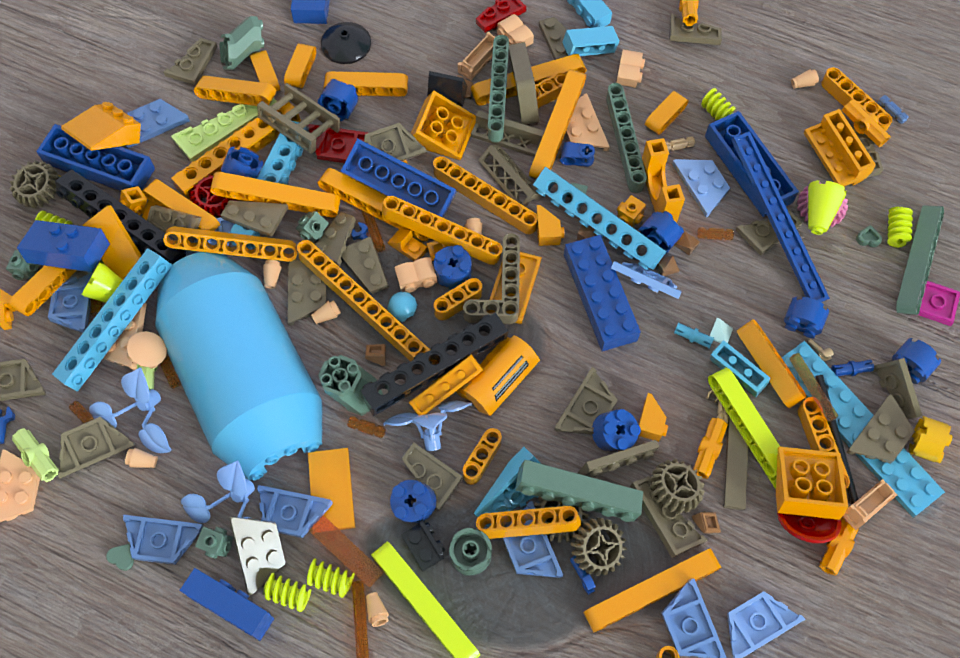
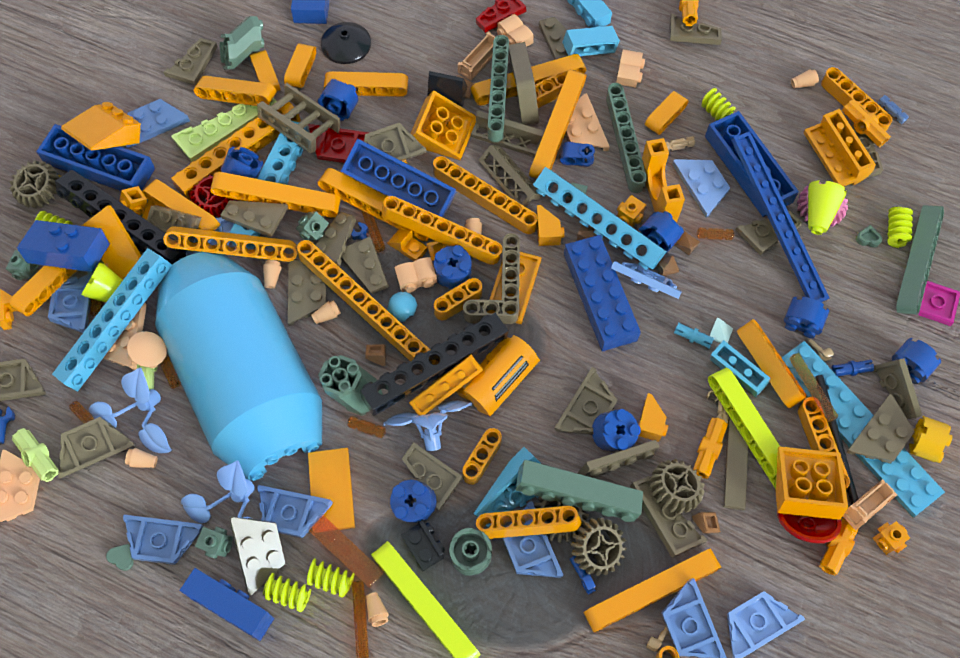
none -> tan hand [646,627,669,652]
none -> light orange brick [872,521,910,555]

